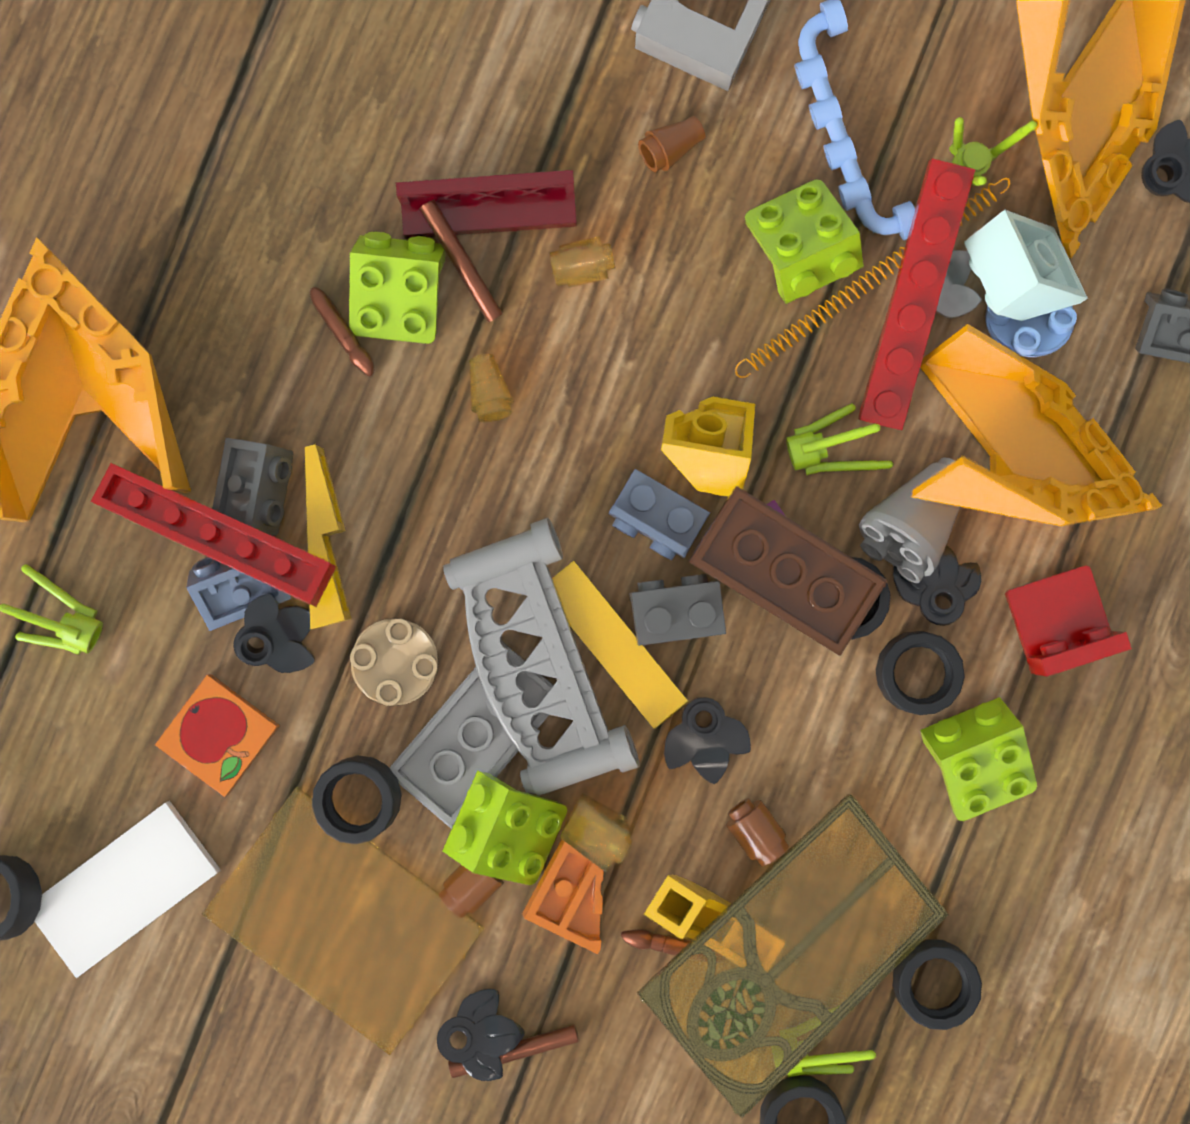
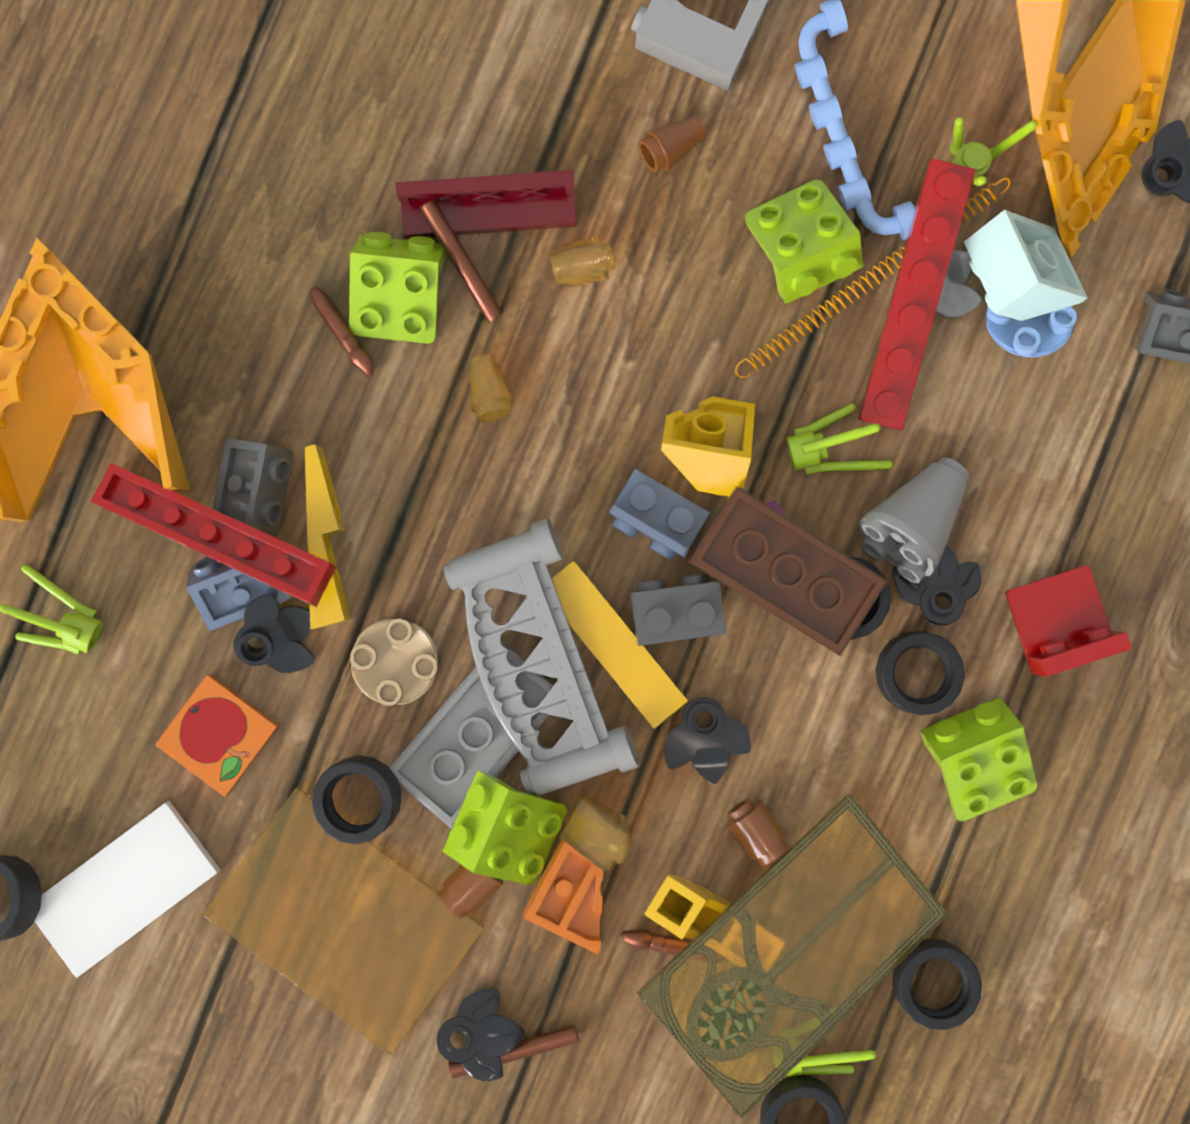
light orange windscreen [912,324,1162,526] -> none

